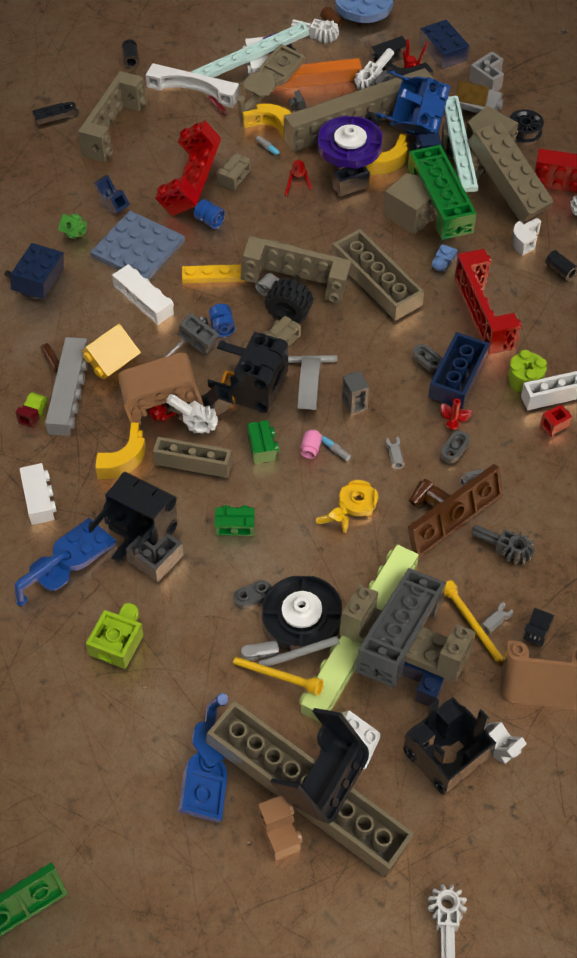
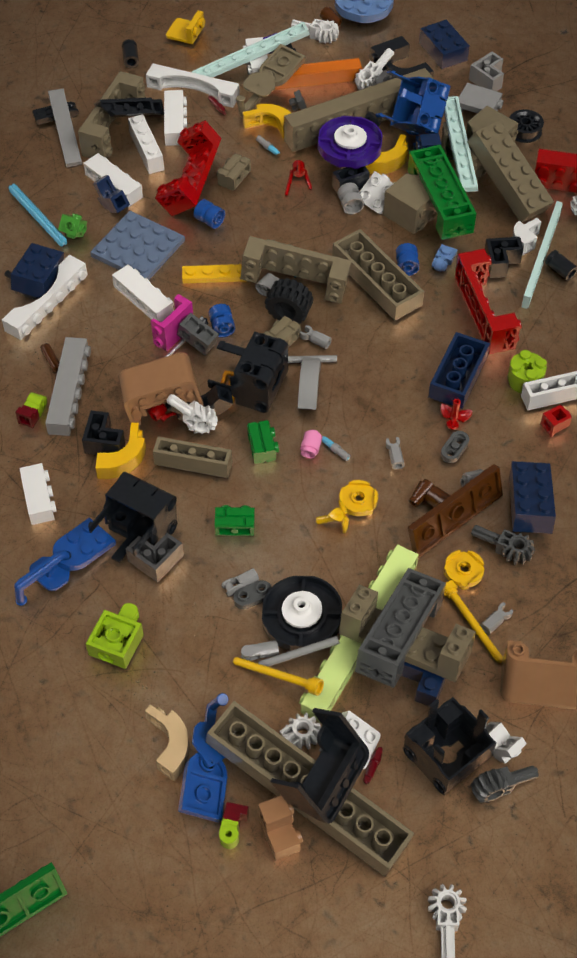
yellow brick [82,323,141,380] -> none
dark grey brick [342,371,369,415] -> none
red plant [403,39,428,68] -> none
dark grey plate [413,344,443,373] -> none
pearl gold slope [455,81,489,107] -> none
black brick [523,608,555,646] -> none
none -> white arch [2,255,88,340]
none -> medium azure axle [8,184,67,247]
none -> light grey tile [48,88,82,168]
none -> black brick [82,410,125,455]
none -> white brick [83,153,143,207]
none -> black wedge [94,97,164,117]
none -> white brick [128,114,164,174]
none -> tan arch [145,704,189,781]
none -> dark pink panel [151,294,193,351]
none -> white brick [164,90,187,146]
none -> yellow bracket [166,10,205,45]
none -> leg [219,802,249,849]
none -> light grey bar [221,568,259,596]
none -> white gear [279,712,321,750]
none -> light grey bar [300,325,332,349]
none -> light grey wheel [338,182,364,215]
none -> white bracket [360,171,395,214]
none -> dark red piece [363,747,383,784]
none -> blue wheel [396,243,420,276]
none -> yellow plate [444,550,484,590]
none -> dark grey gear [470,766,539,803]
none -> black brick [485,237,523,278]
none -> dark blue brick [509,461,556,534]
none -> light aqua tile [521,201,563,309]

